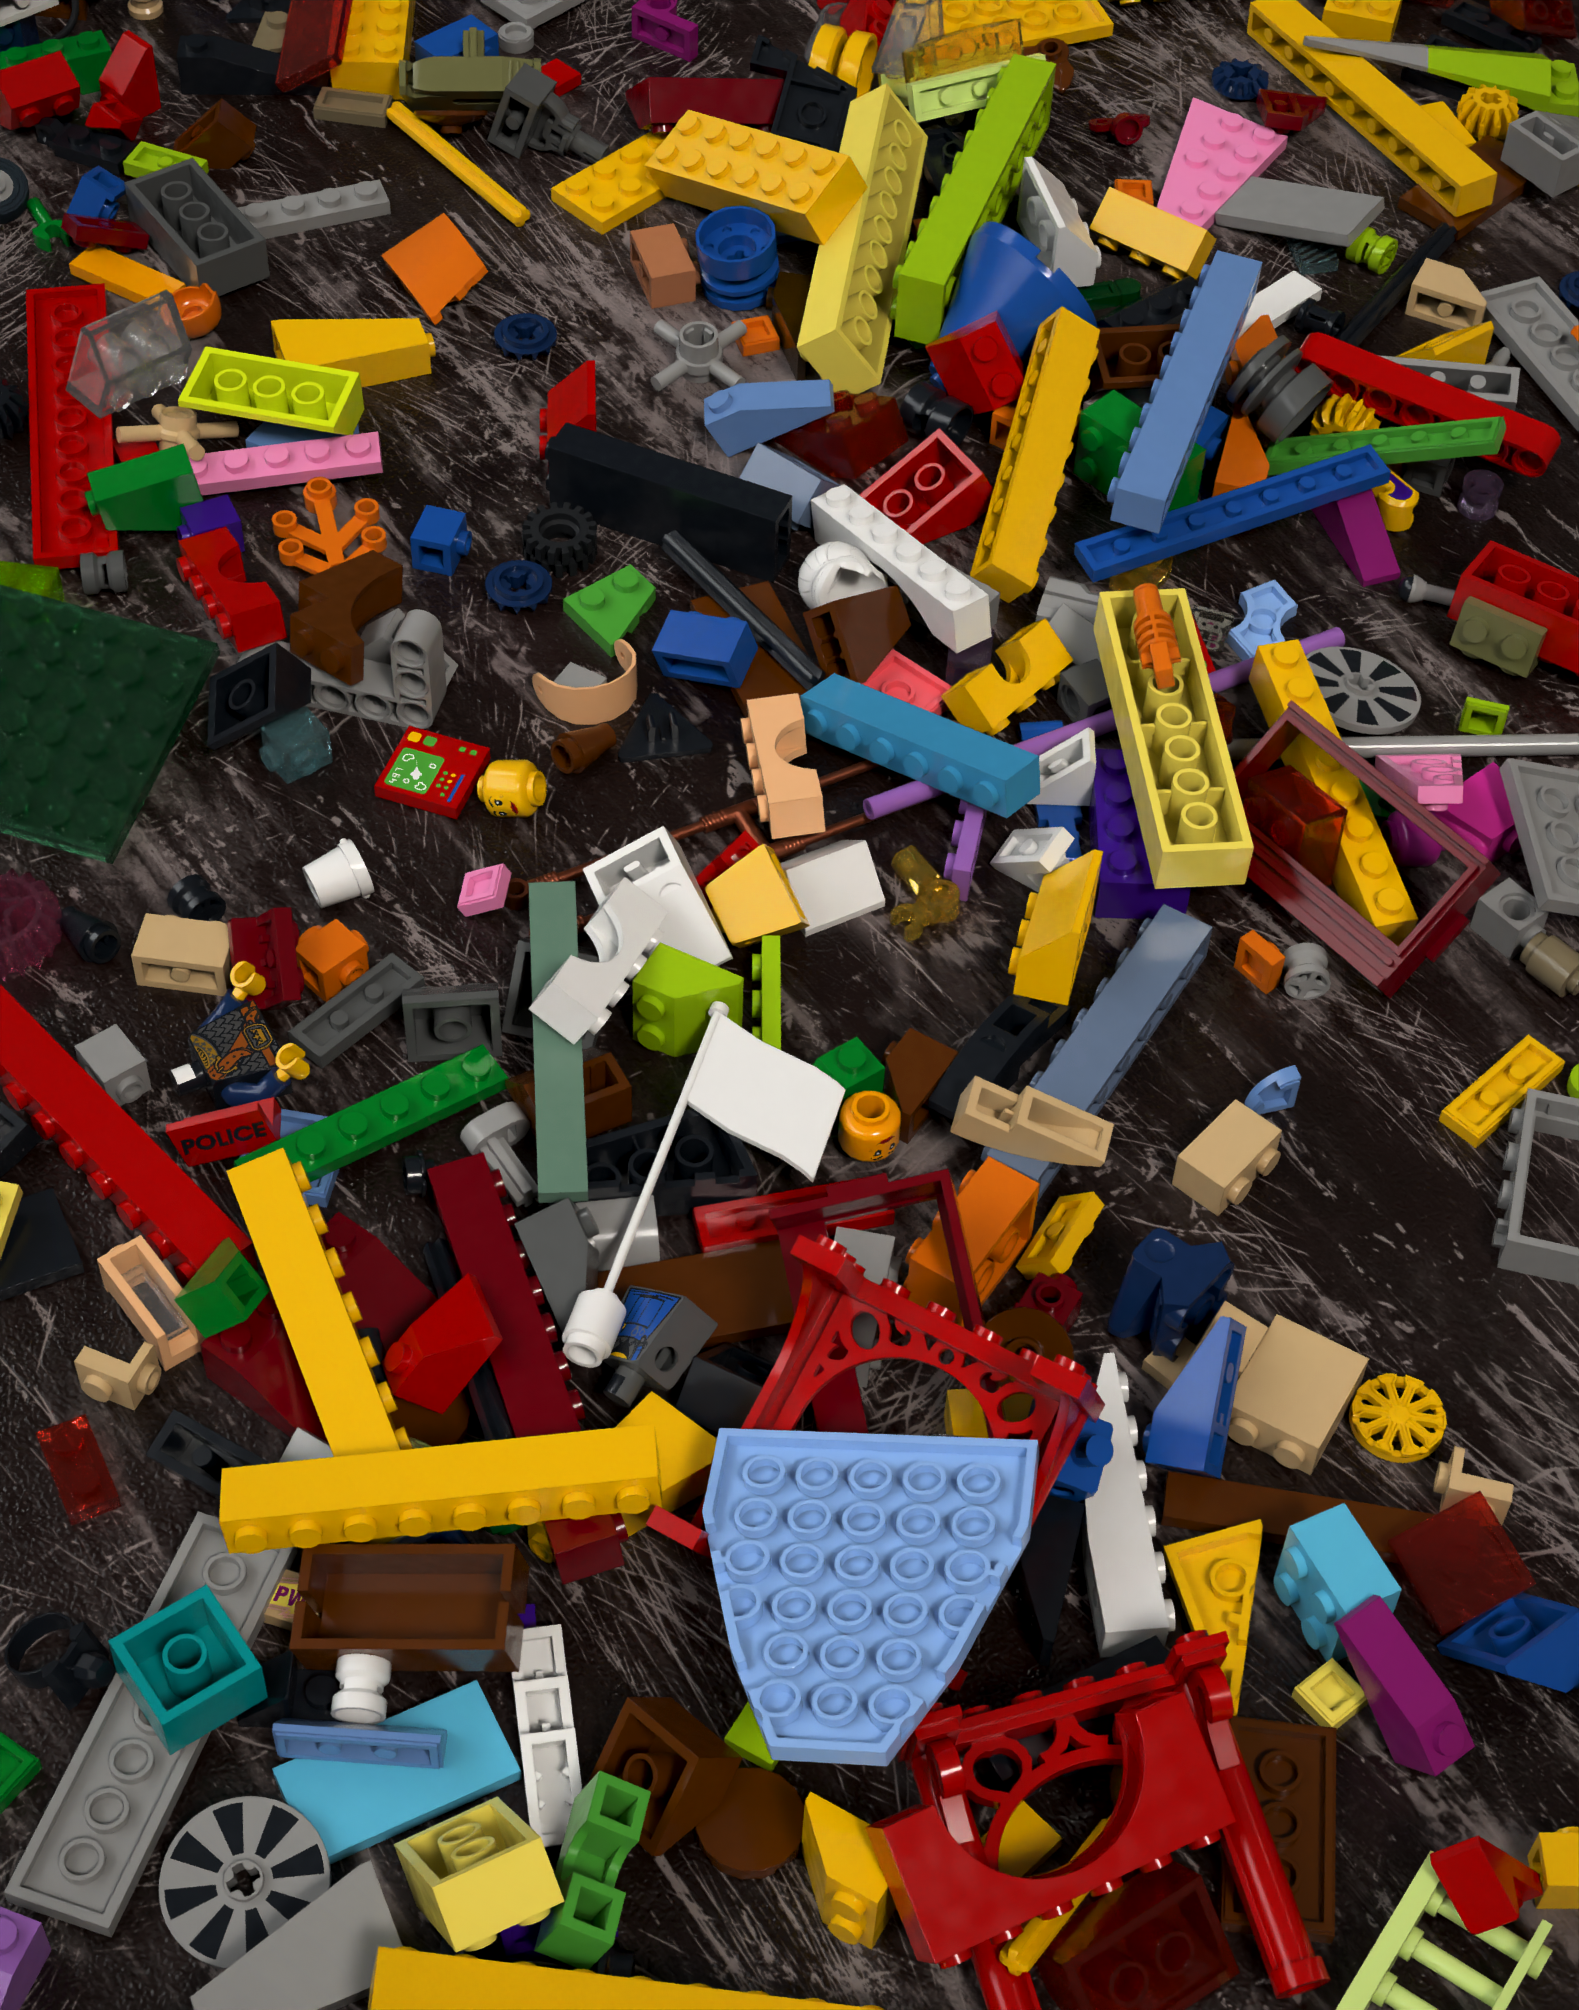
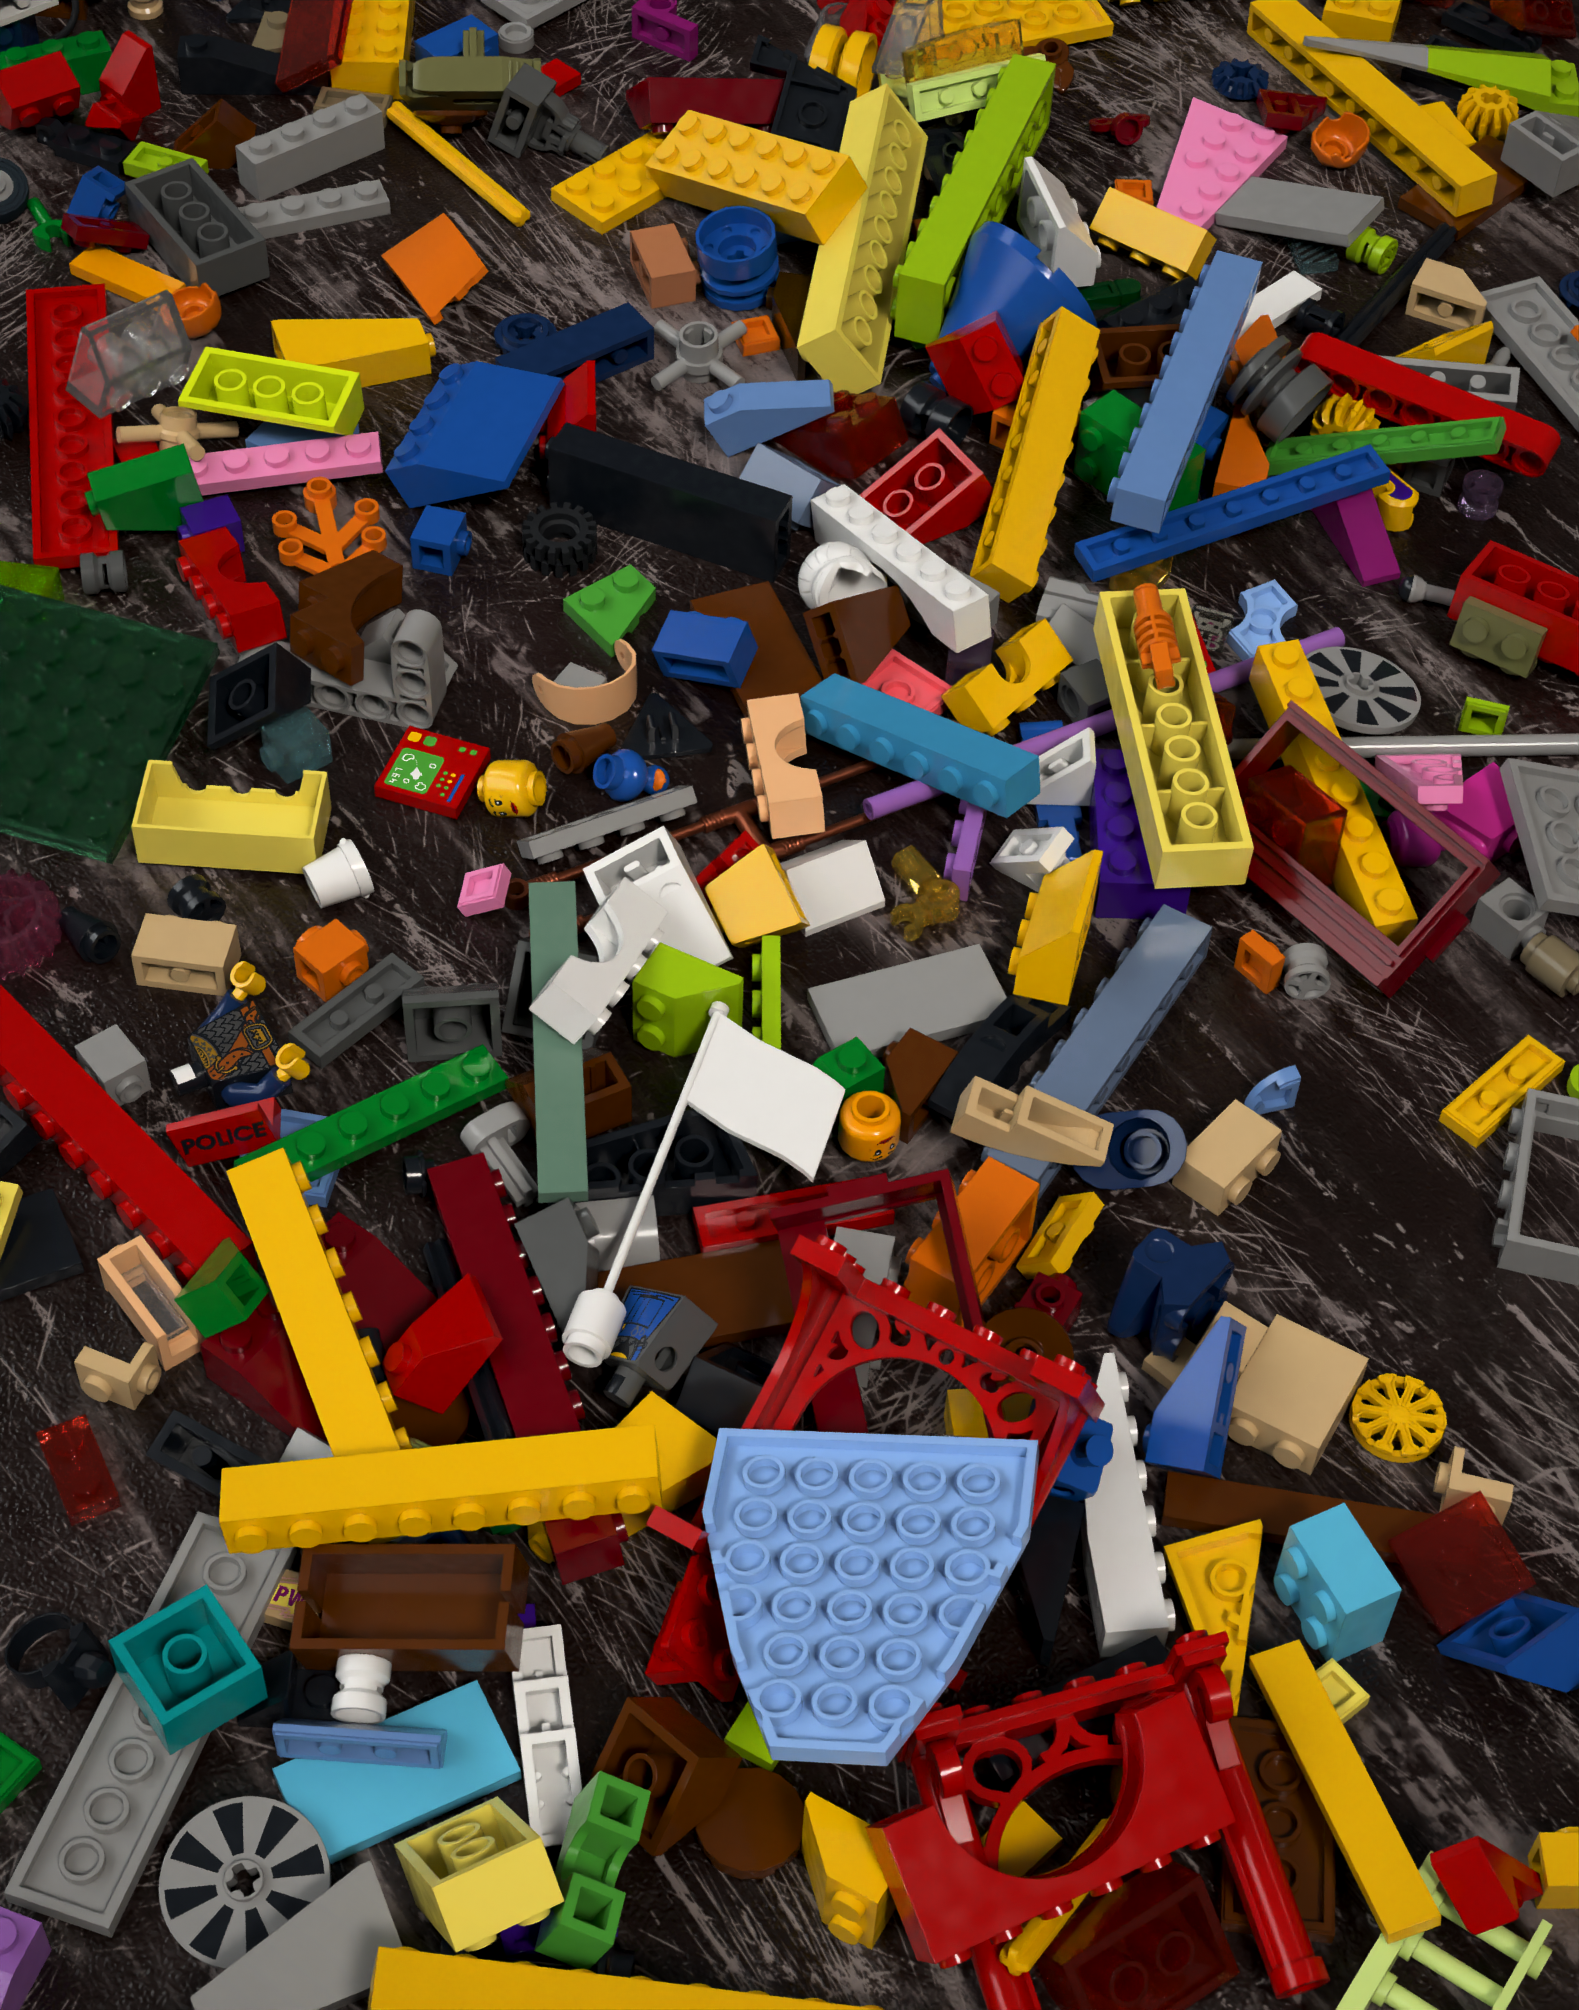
dark red bracket [227,907,304,1011] -> none
dark blue gear [485,560,552,614] -> none
black axle [661,530,826,690] -> none
magenta slope [1334,1594,1475,1777] -> none
none -> light yellow piece [131,760,332,874]
none -> light grey brick [235,93,385,202]
none -> blue slope [385,361,565,508]
none -> dark blue brick [495,302,654,383]
none -> light grey plate [517,785,697,864]
none -> blue animal [593,749,670,802]
none -> red bracket [645,1554,740,1702]
none -> light grey tile [807,944,1007,1058]
none -> dark blue piece [1073,1109,1187,1190]
none -> yellow tile [1249,1639,1441,1944]
none -> orange hair [1311,111,1370,169]

